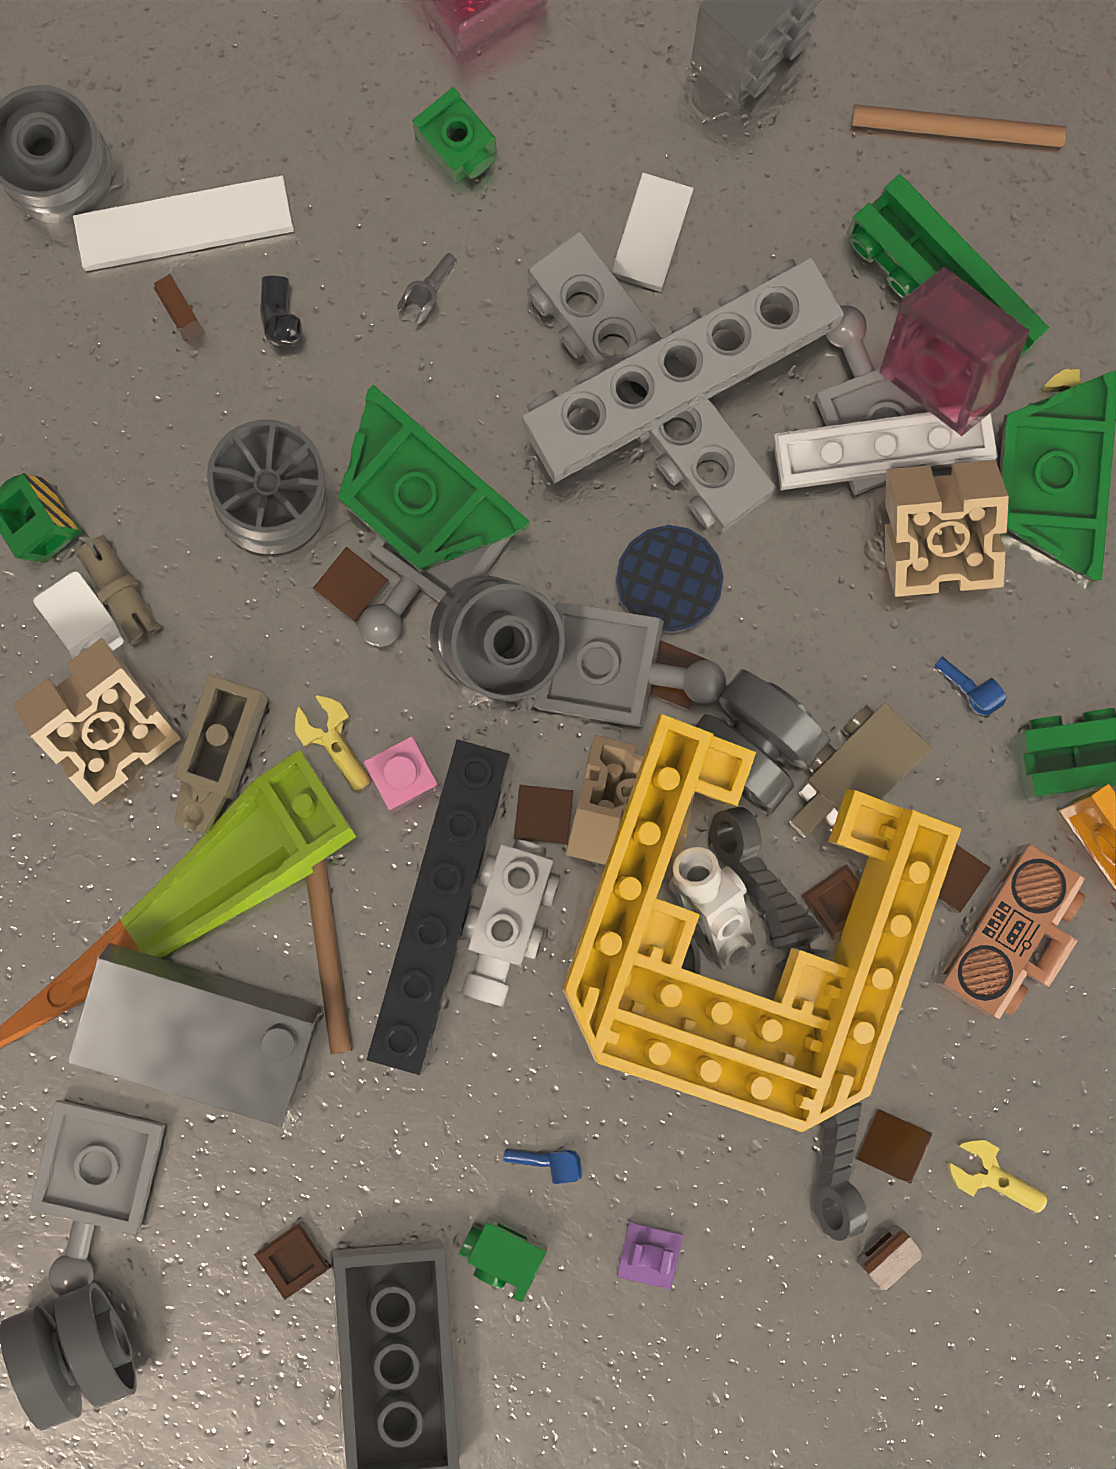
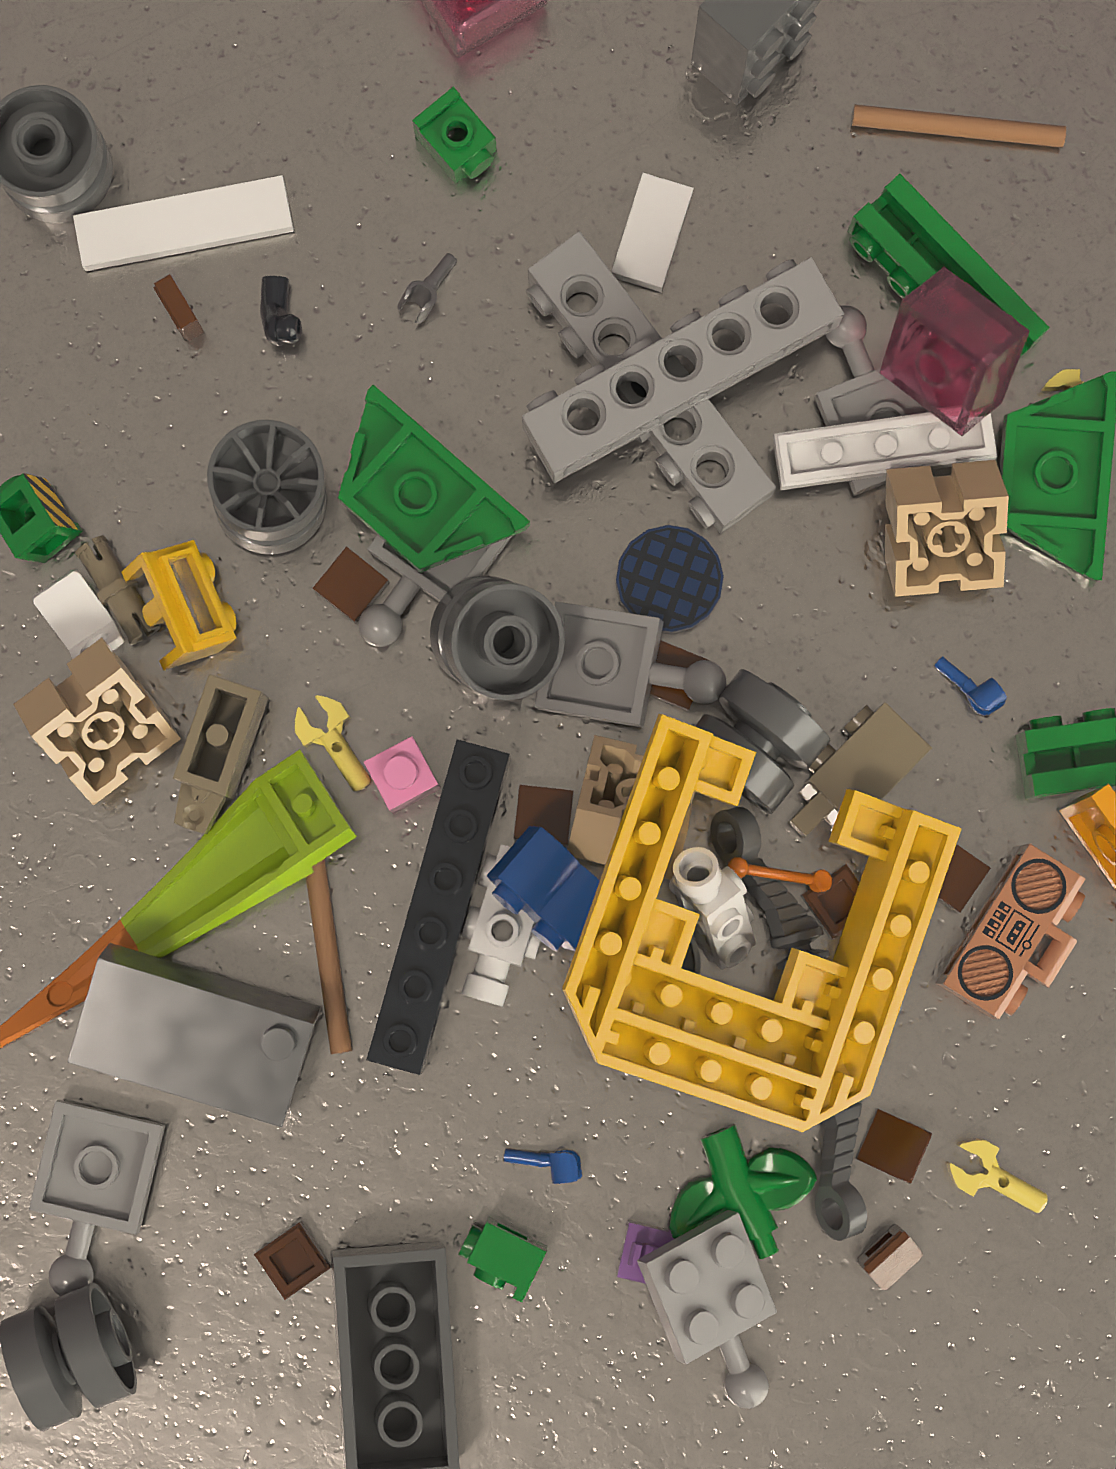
none -> yellow window [121,540,237,671]
none -> blue brick [487,826,600,951]
none -> light grey plate [637,1210,777,1409]
none -> green plant [670,1124,817,1259]
none -> orange hinge [728,857,832,893]

